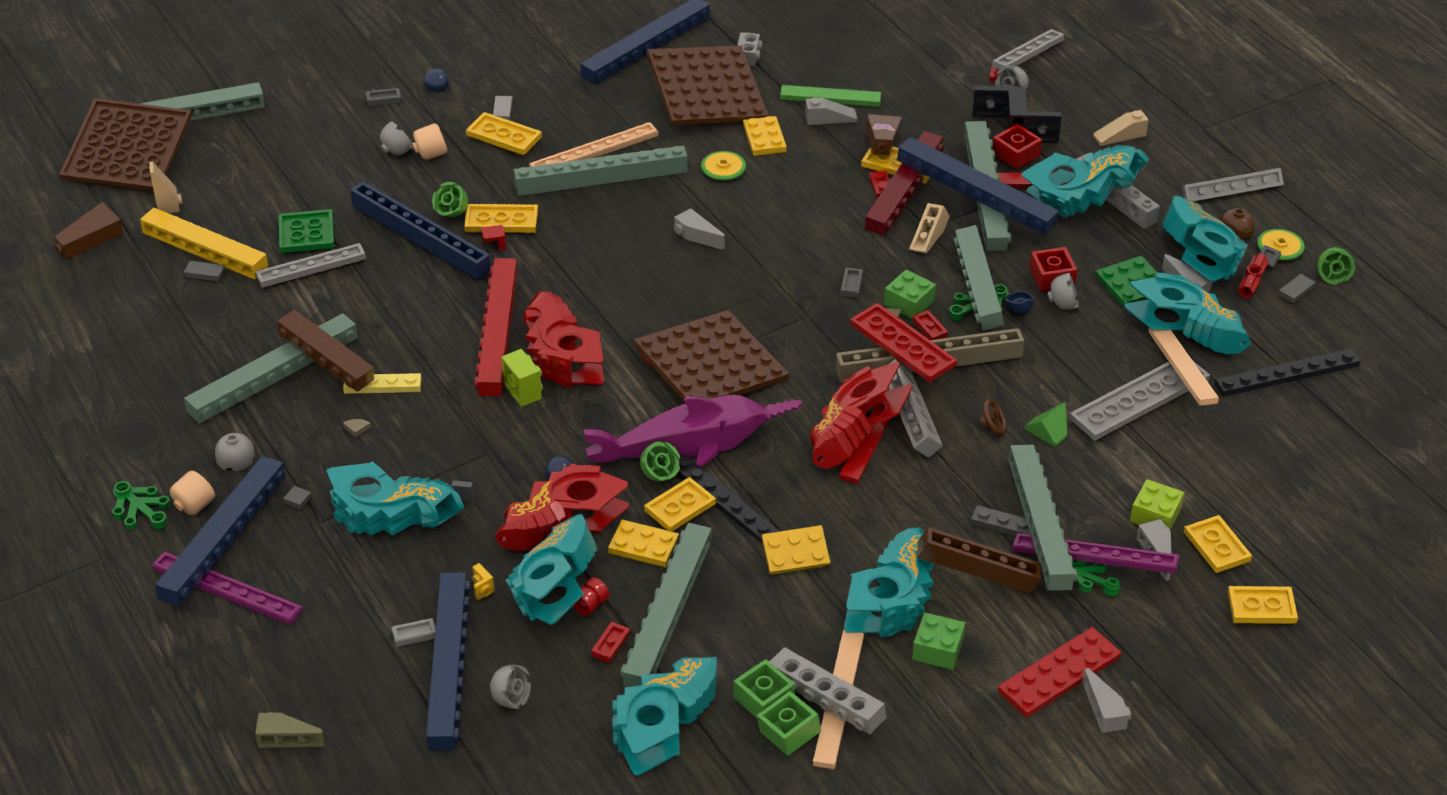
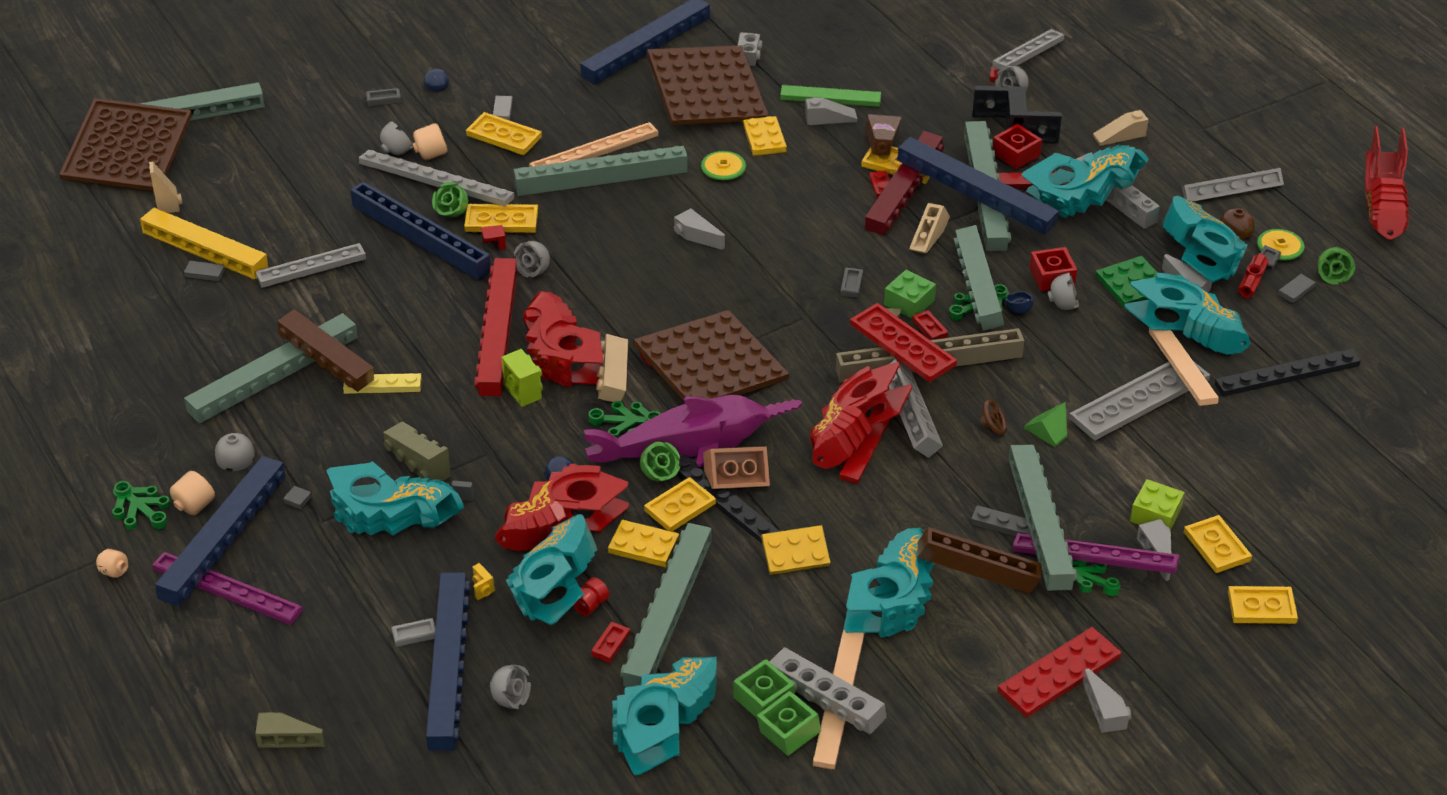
reddish brown slope [54,202,123,259] -> none
green plate [279,209,334,253] -> none
dark tan tile [343,419,371,437] -> none
bright green brick [912,612,965,670] -> none
none -> light nougat head [96,549,128,578]
none -> light grey plate [359,150,514,207]
none -> olive wedge [383,421,451,481]
none -> light grey cylinder [514,241,550,277]
none -> green plant [588,401,661,438]
none -> tan brick [596,334,628,402]
none -> nougat slope [703,447,770,489]
none -> red animal [1365,126,1409,240]

